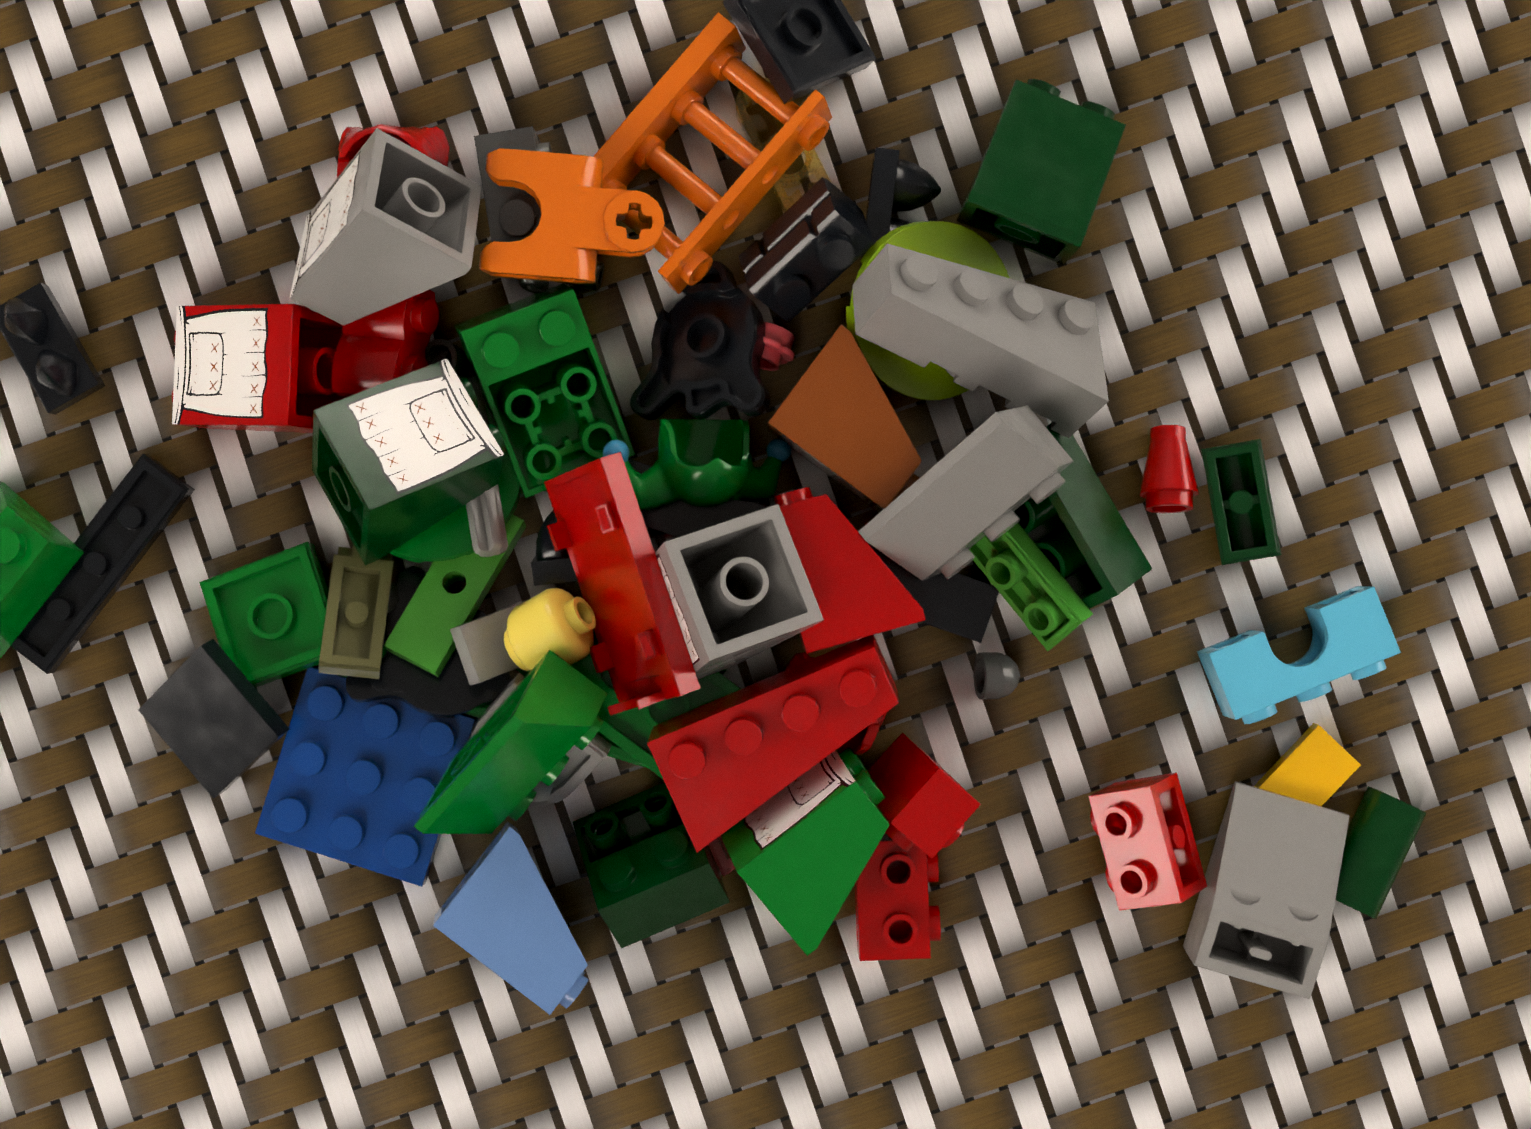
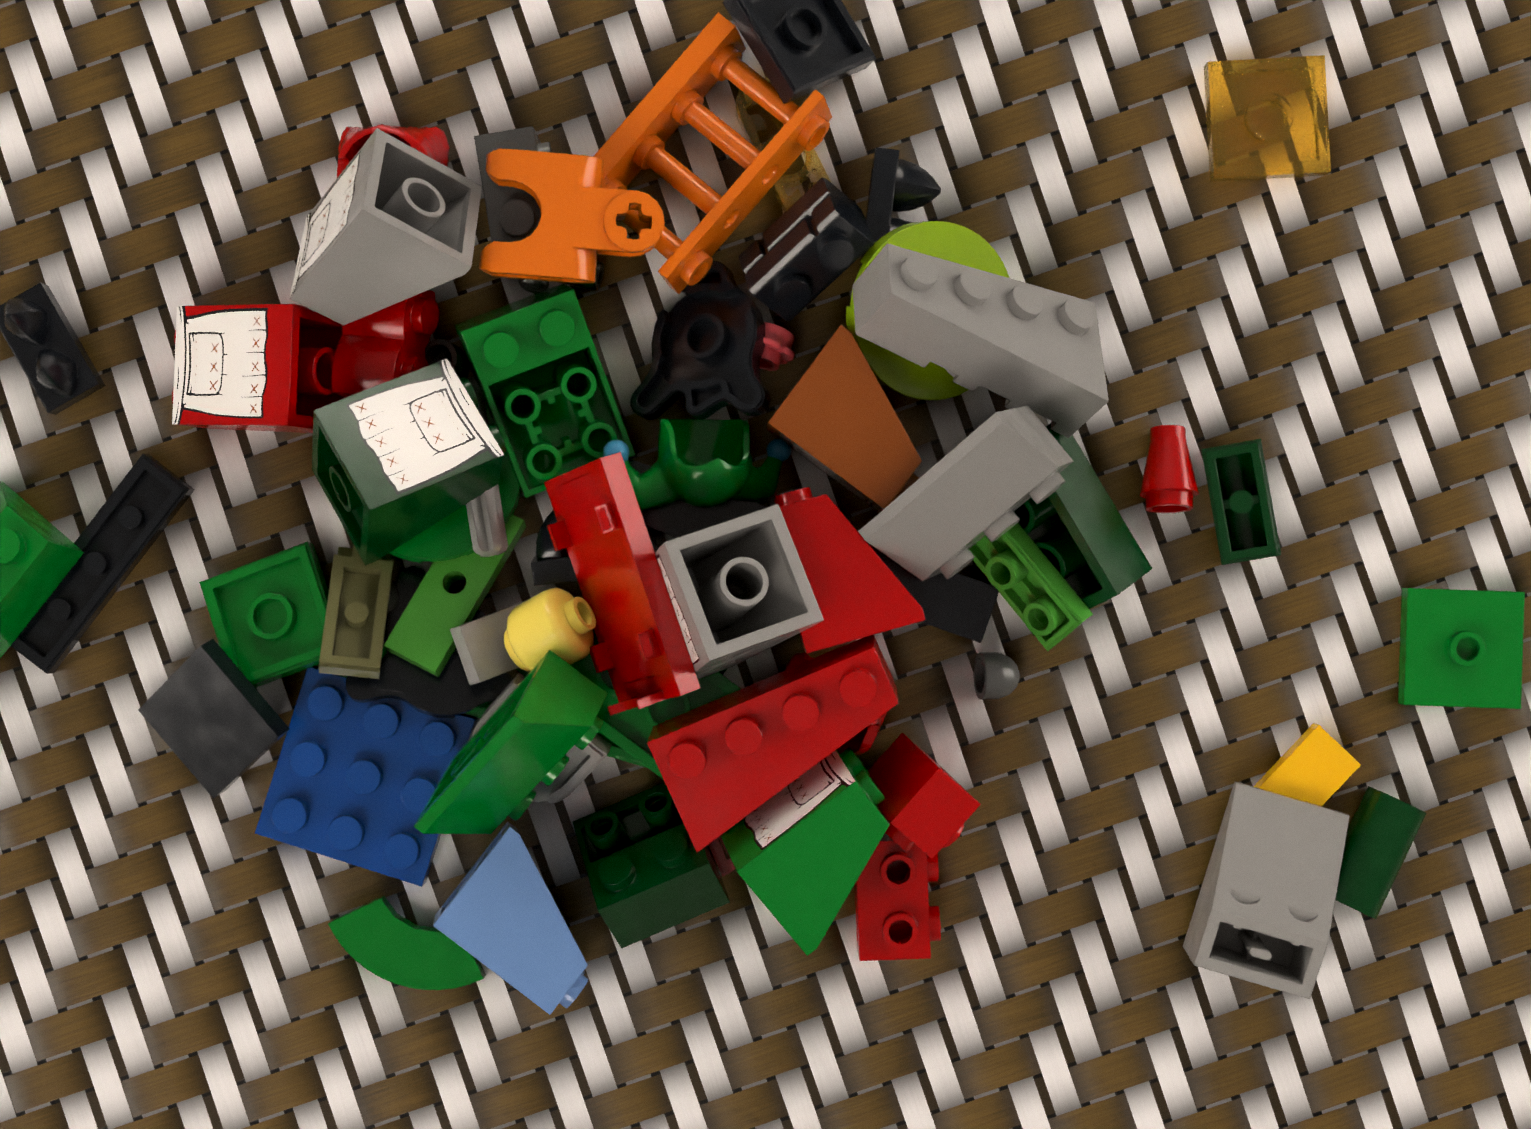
dark green slope [956,78,1126,265] -> none
brick [1088,772,1207,911] -> none
medium azure arch [1197,586,1401,724] -> none
none -> green tile [328,896,486,990]
none -> clear yellow tile [1204,55,1331,182]
none -> green plate [1398,588,1525,709]

